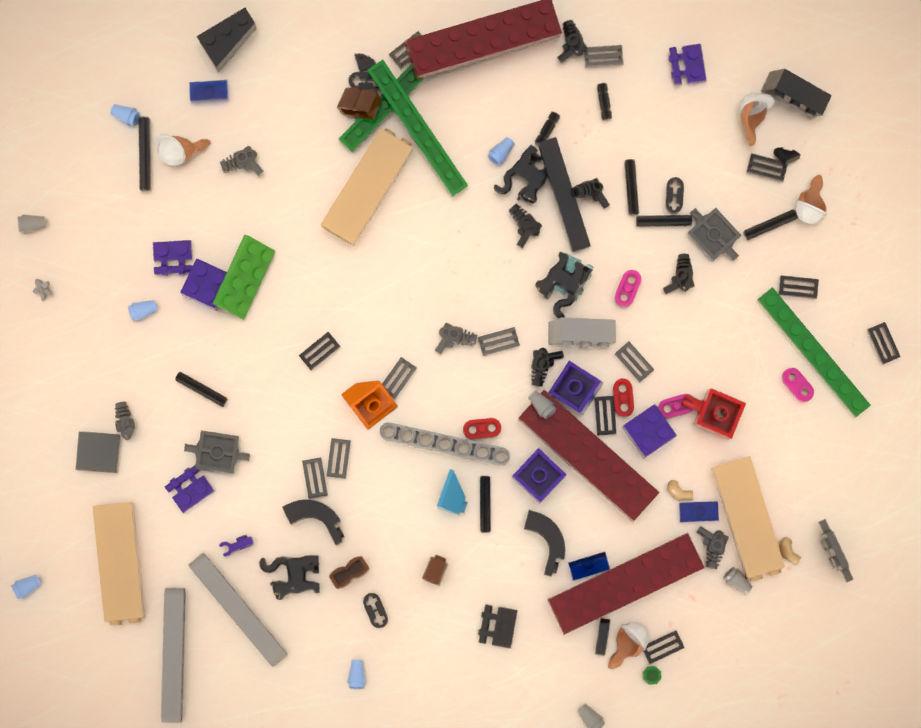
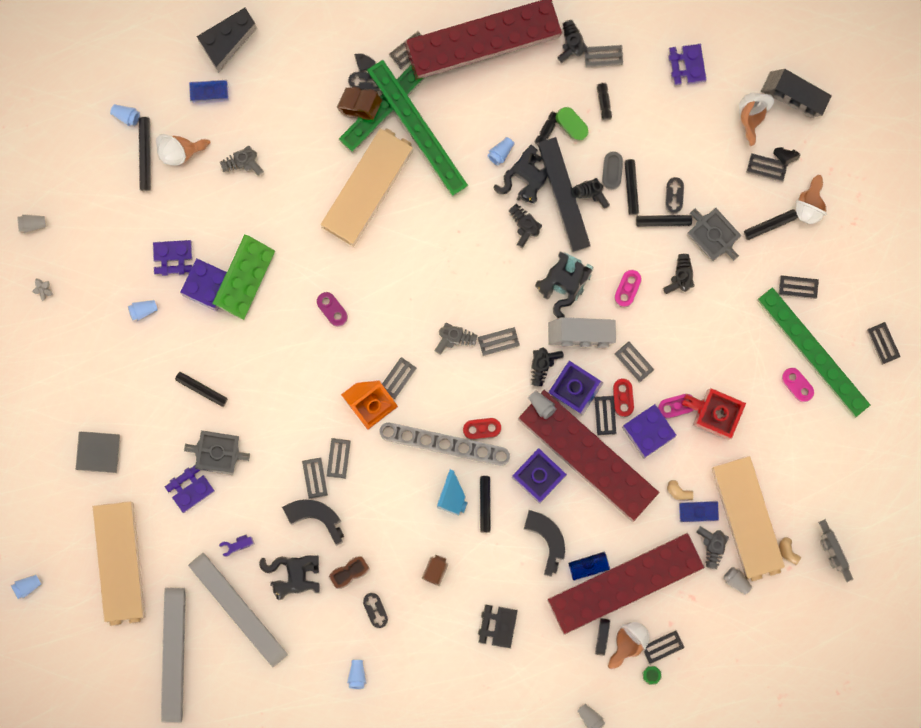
dark grey piece [115,401,135,440] -> none
black tile [299,332,341,371] -> none
none -> magenta plate [317,292,348,327]
none -> bright green tile [556,107,588,140]
none -> dark grey tile [602,151,623,190]

